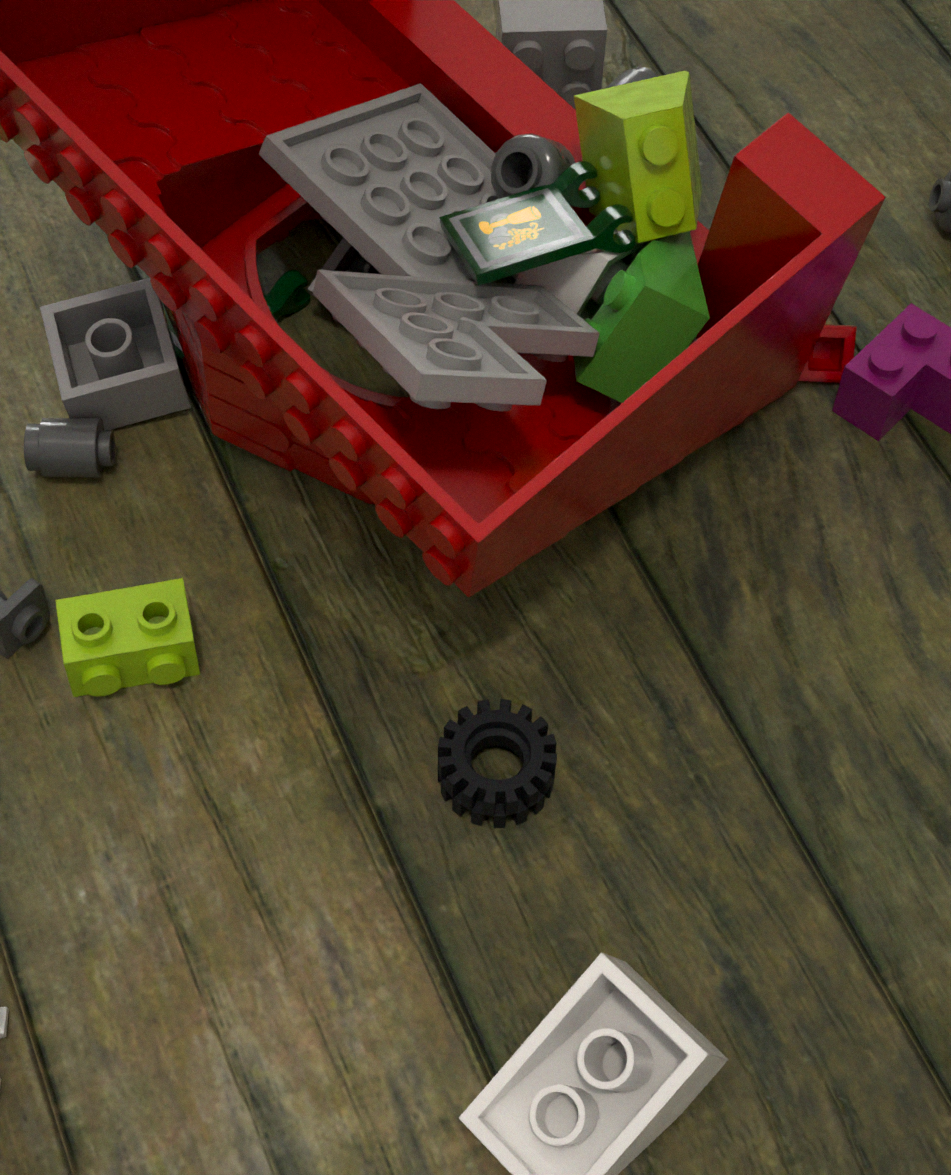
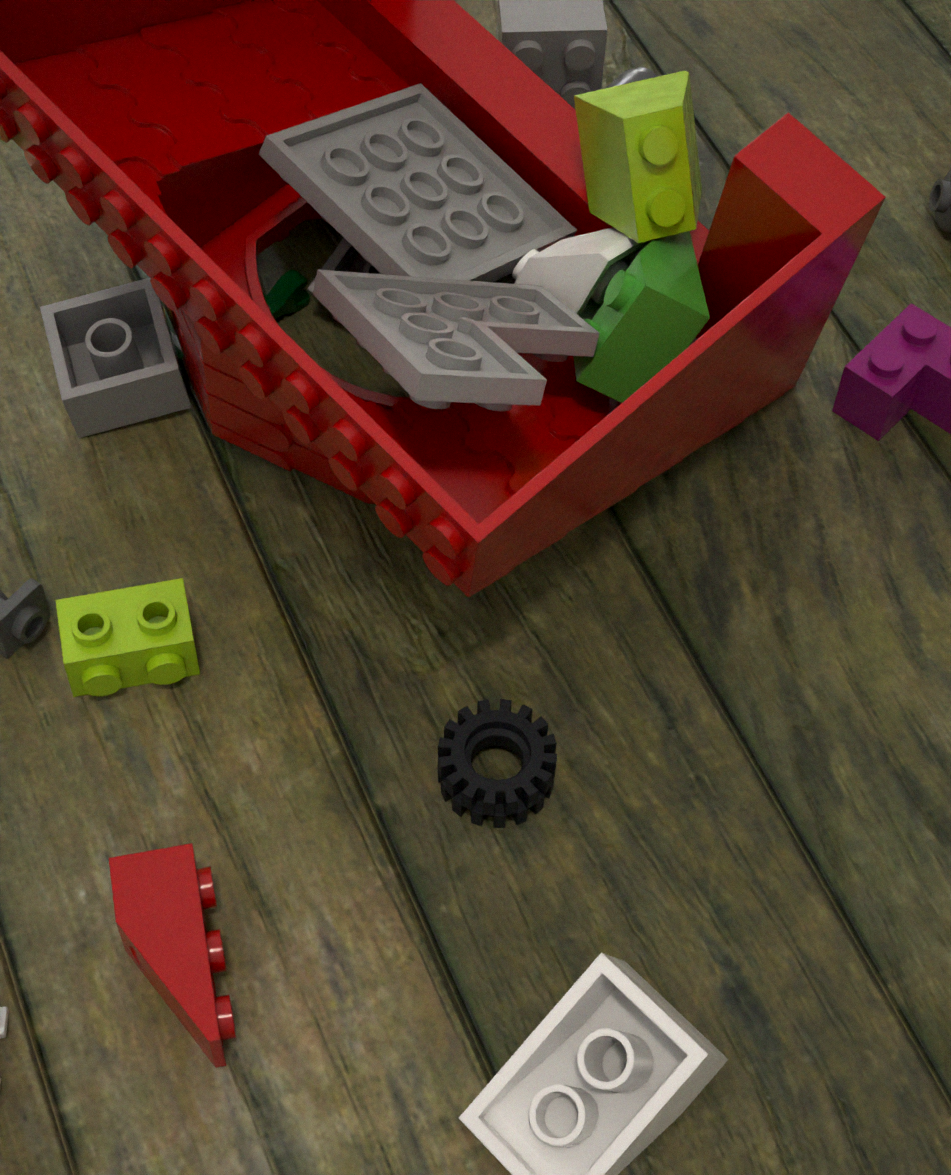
dark grey brick [24,418,115,478] -> none
dark green flag [439,161,636,286] -> none
dark grey head [491,133,575,199] -> none
red slope [798,324,857,383] -> none
none -> red slope [109,843,236,1068]

